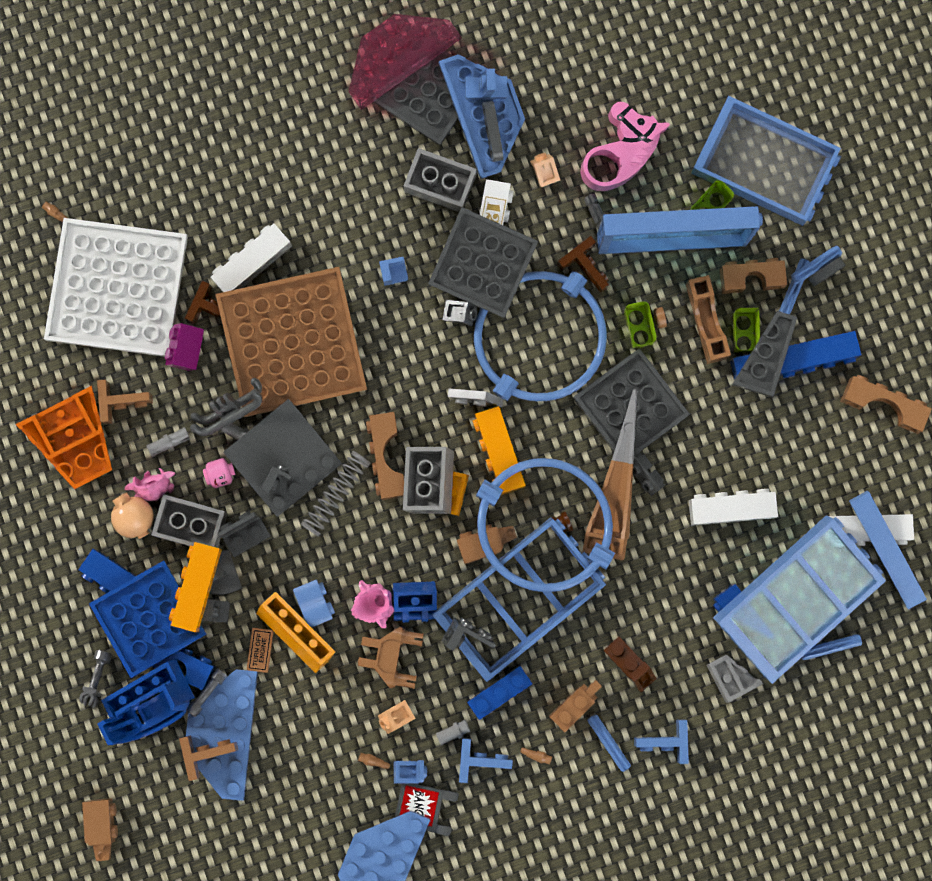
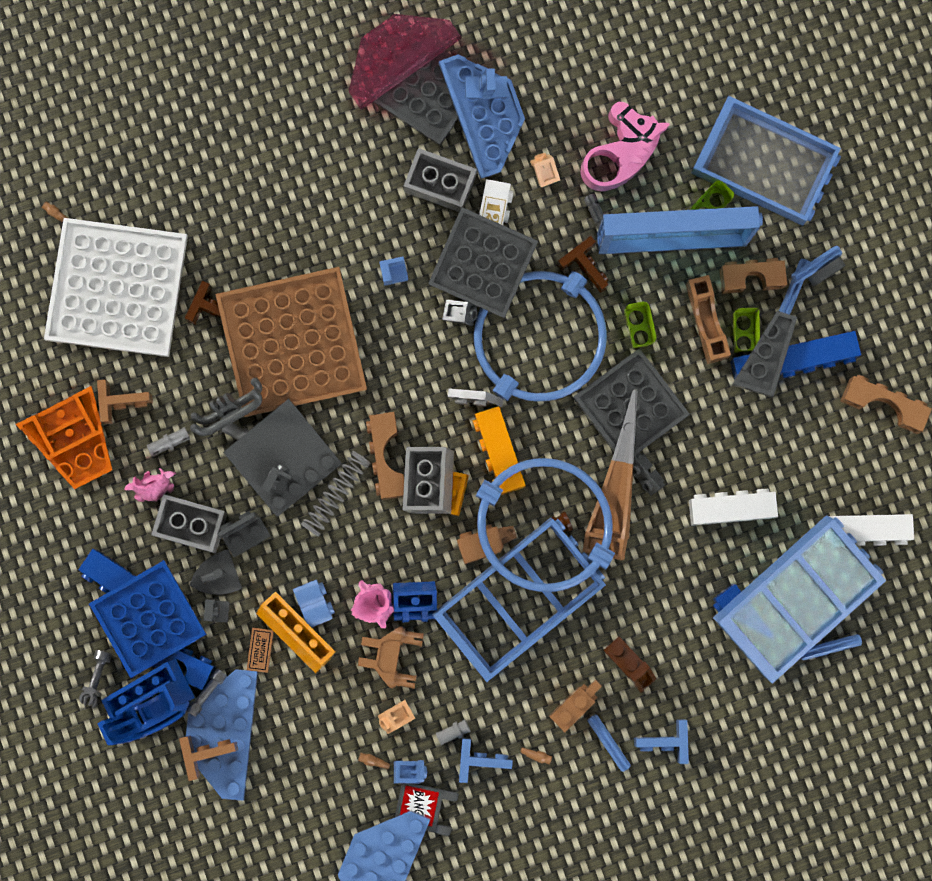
medium nougat hinge [82,798,118,861] -> none
light nougat brick [111,492,154,539] -> none
magenta brick [165,323,204,371] -> none
light orange brick [169,542,222,633] -> none
bright pink head [203,458,236,488] -> none
white brick [211,224,292,292] -> none
dark grey bracket [442,617,496,651] -> none
blue arch [467,666,532,720] -> none
dark grey beam [482,101,503,162] -> none
medium nougat tile [653,307,667,329] -> none
light grey wing [707,655,763,703] -> none
medium blue tile [849,491,927,609] -> none

